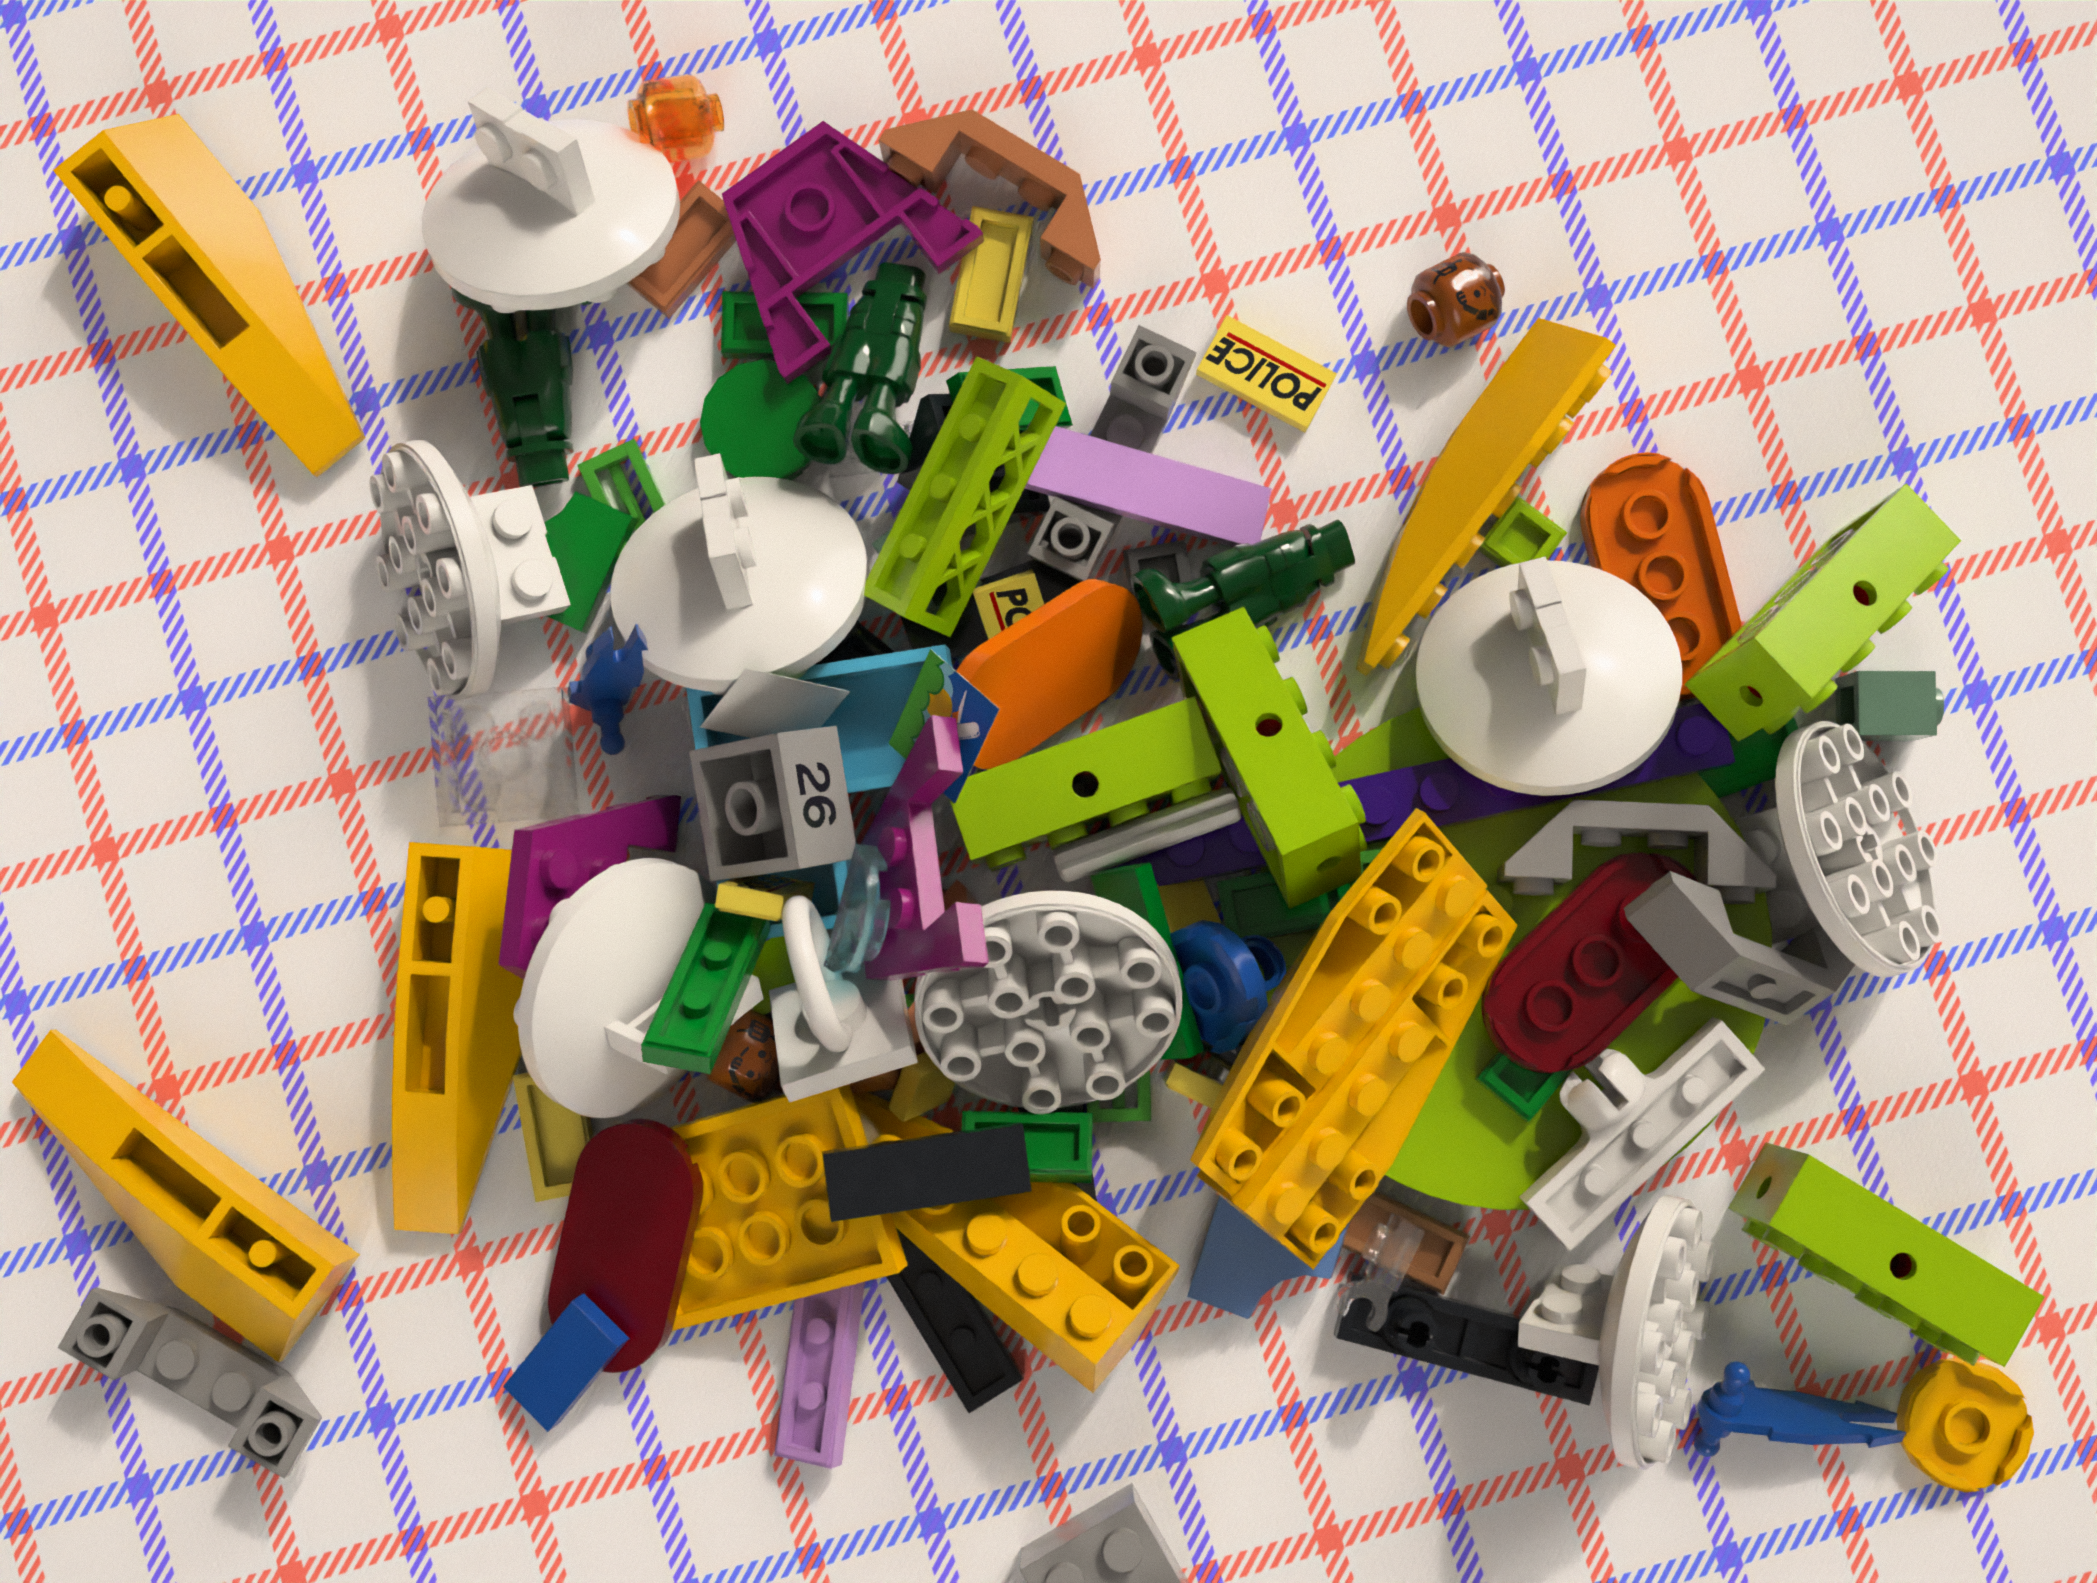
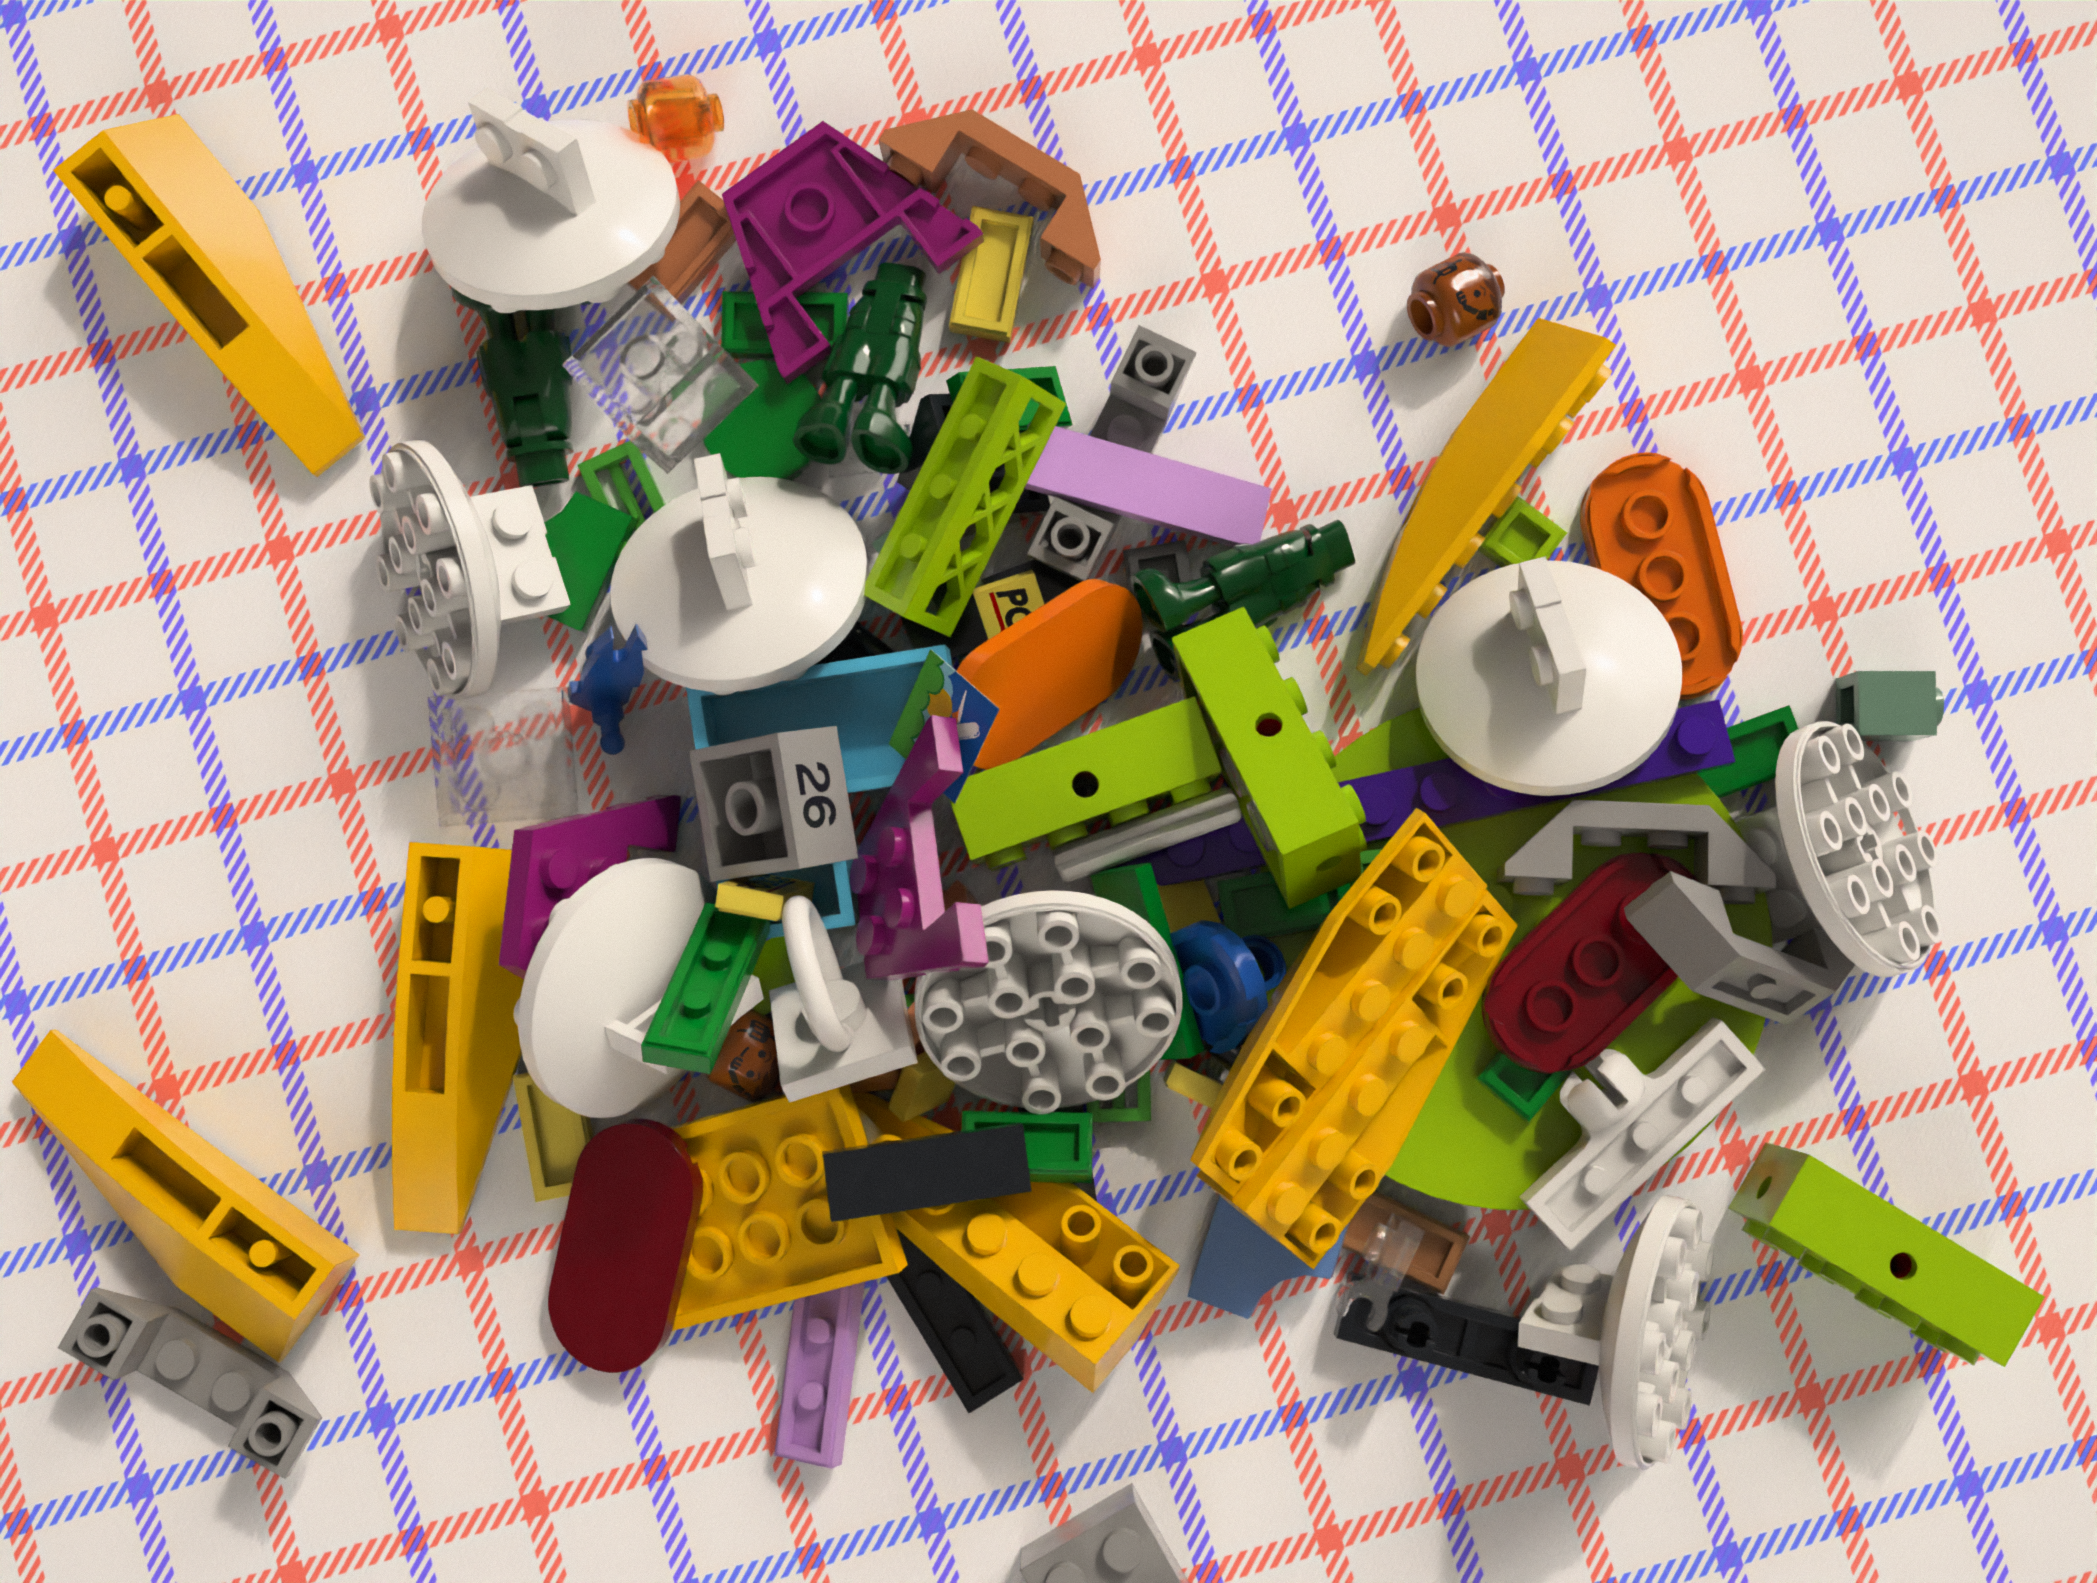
blue tile [503,1293,630,1432] -> none
white sticker [700,668,850,738] -> none
clear light blue tile [823,844,890,974] -> none
light yellow tile [1196,315,1337,433] -> none
lime brick [1684,483,1962,742] -> none
blue piece [1694,1361,1906,1457] -> none
yellow tile [1896,1358,2034,1493] -> none
none -> clear brick [562,276,759,474]

